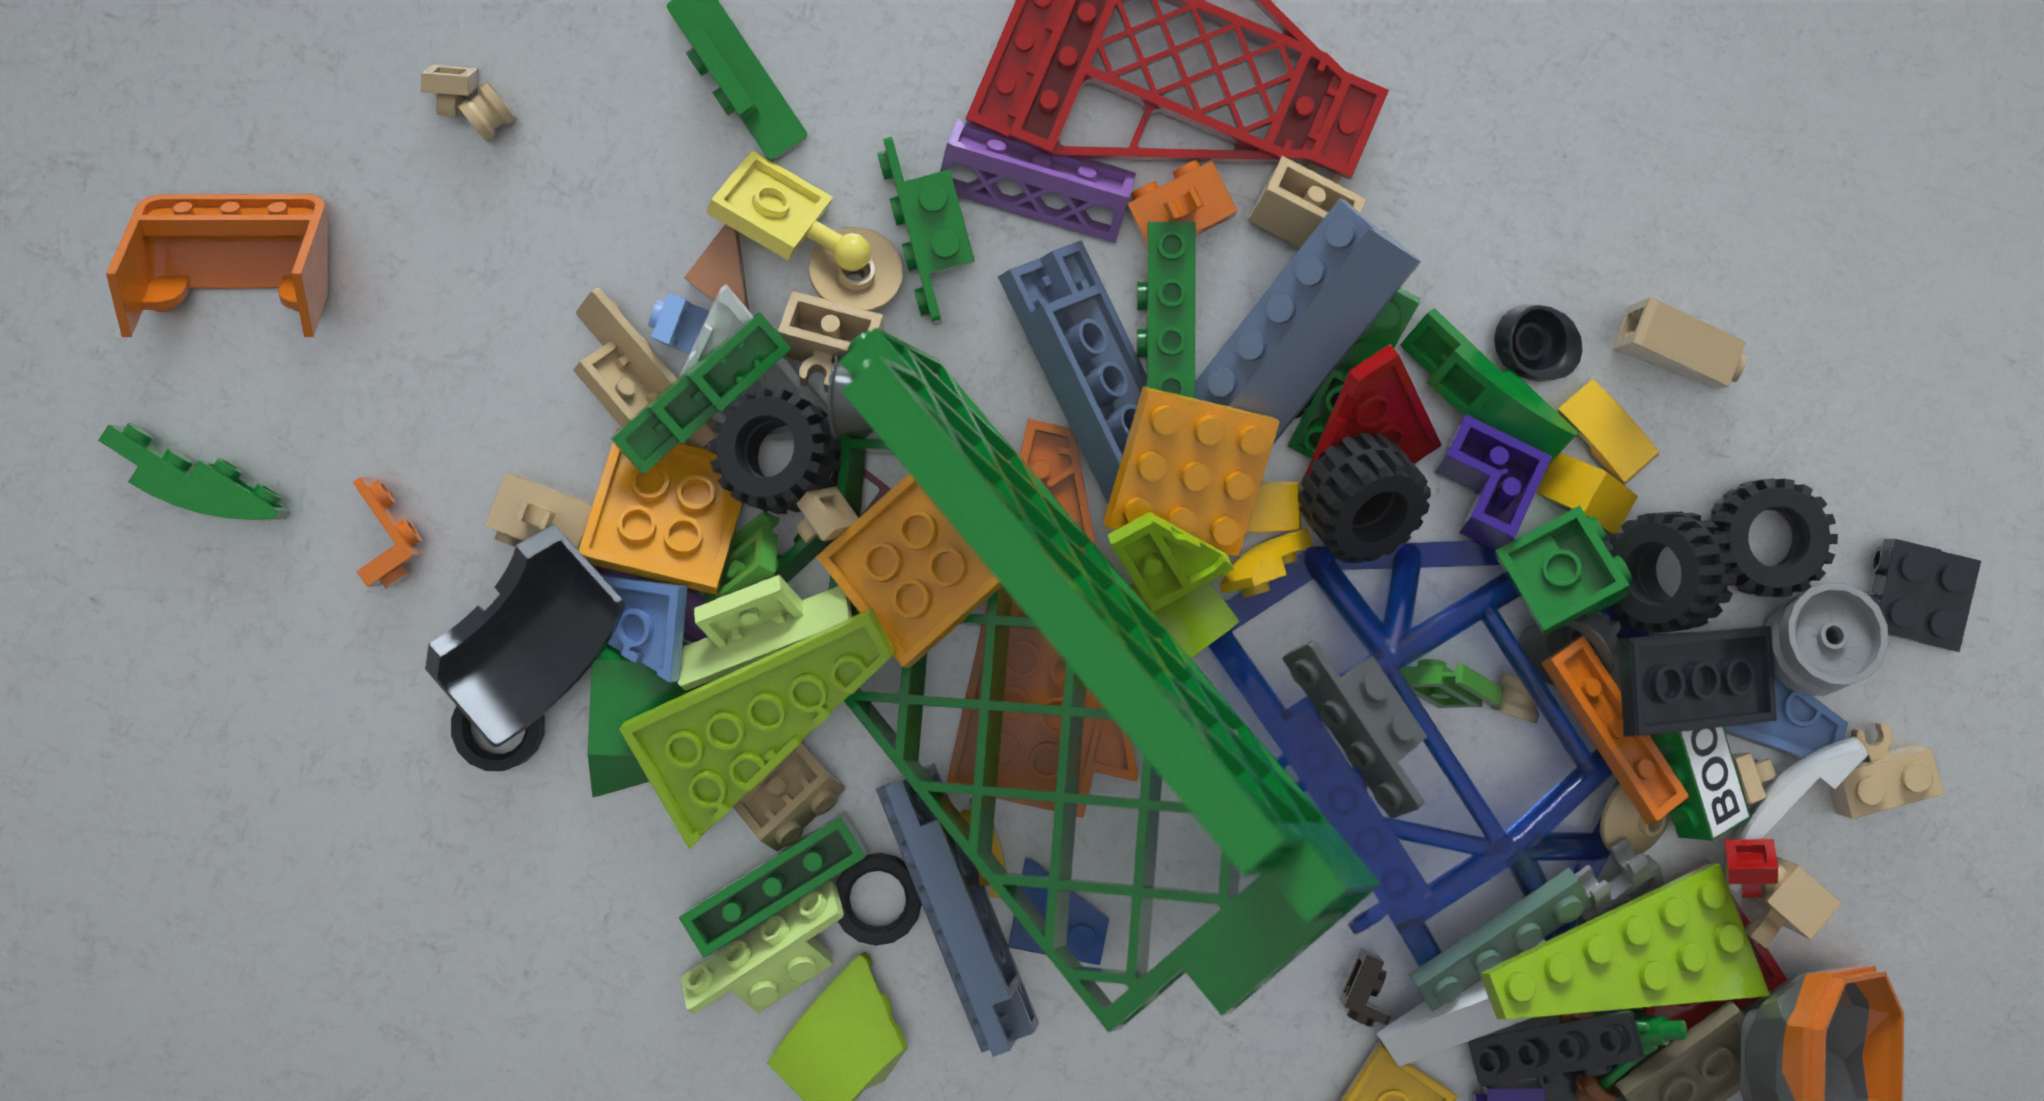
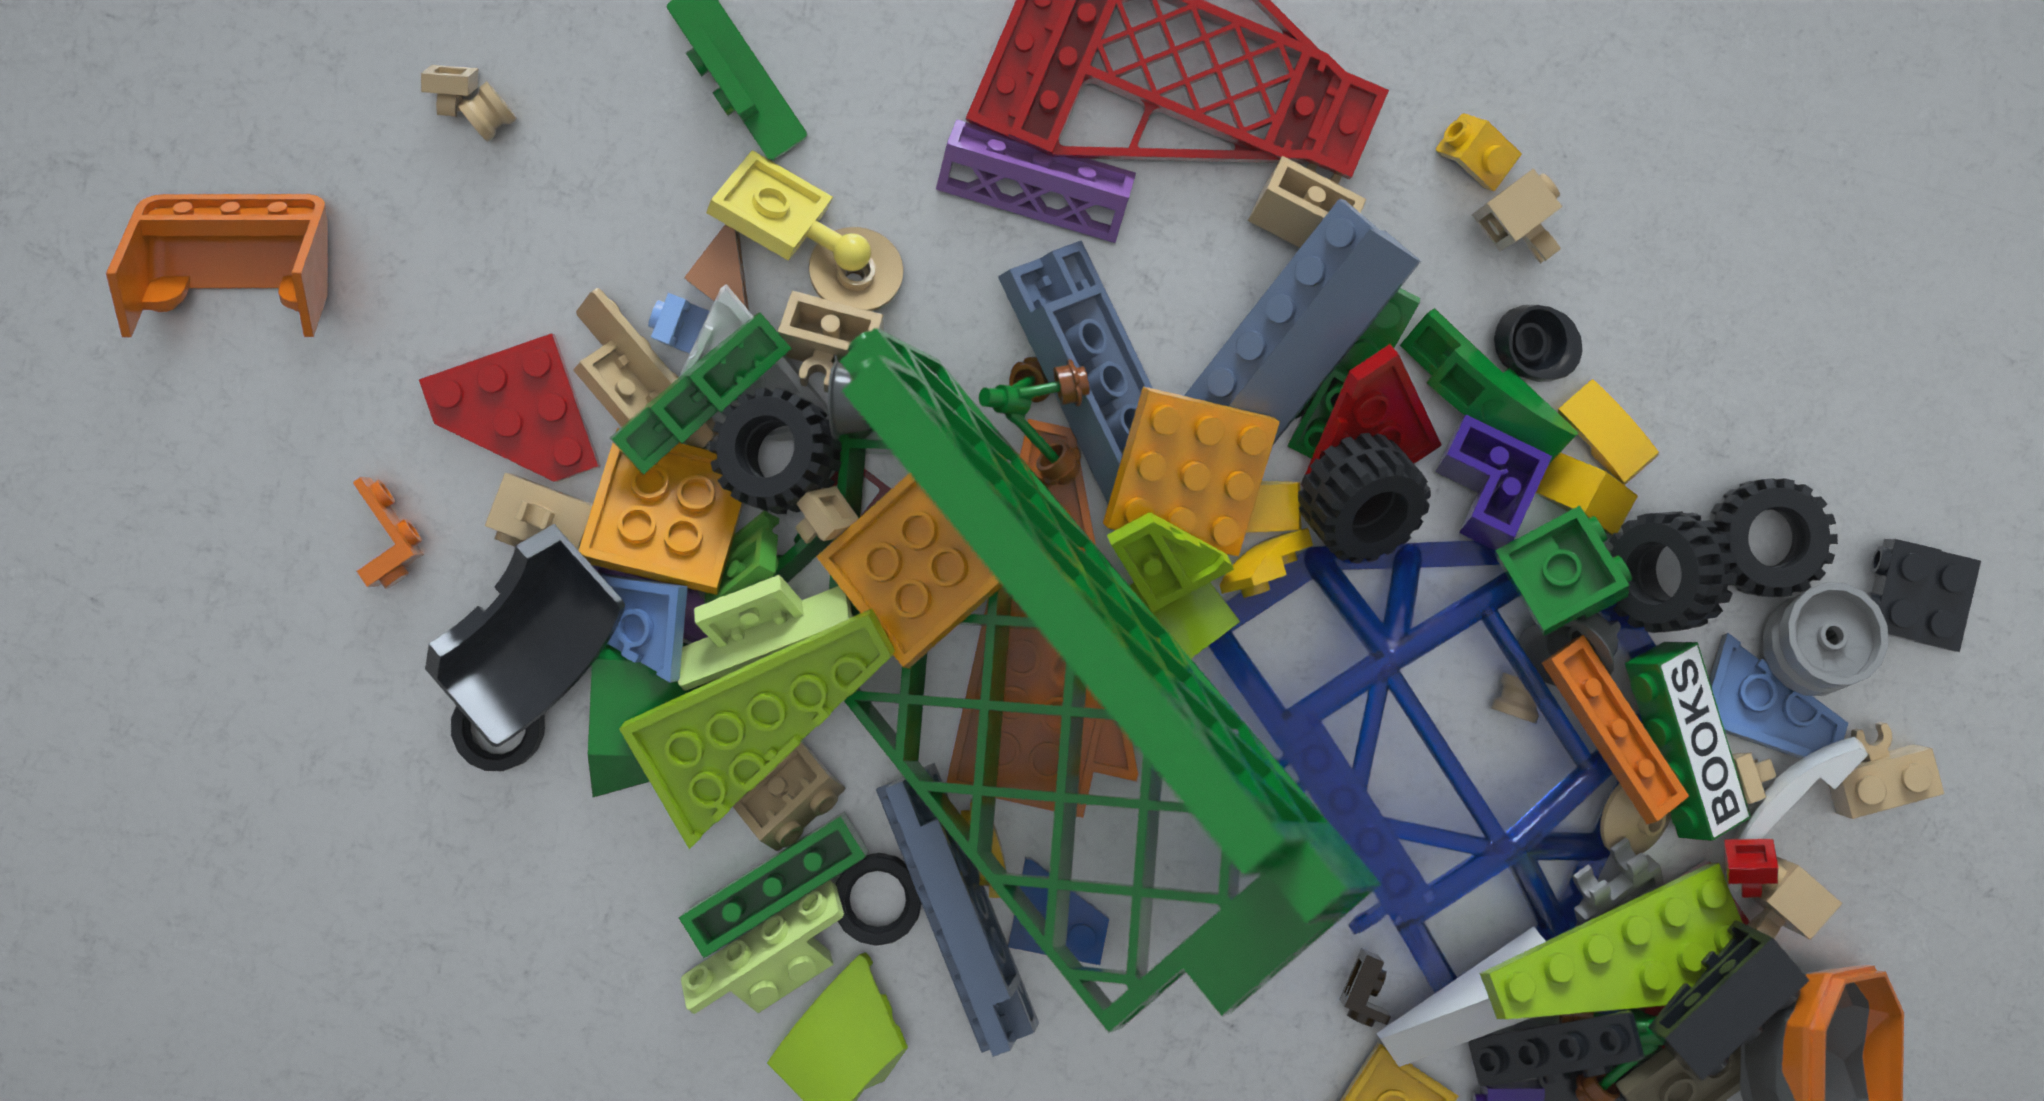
green slope [98,423,291,520] -> none
green bracket [877,136,975,325] -> none
orange brick [1125,159,1238,252] -> none
green bracket [1136,222,1196,398] -> none
dark grey bracket [1282,640,1428,819] -> none
bright green plate [1398,659,1503,708] -> none
sand green plate [1409,868,1592,1011] -> none
tan slope [1613,297,1747,389] -> none
black tile [1618,626,1777,737] -> none
none -> red plate [419,333,601,482]
none -> plant [979,357,1090,485]
none -> yellow bracket [1436,113,1522,191]
none -> tan brick [1472,168,1562,264]
none -> black wedge [1648,919,1810,1081]

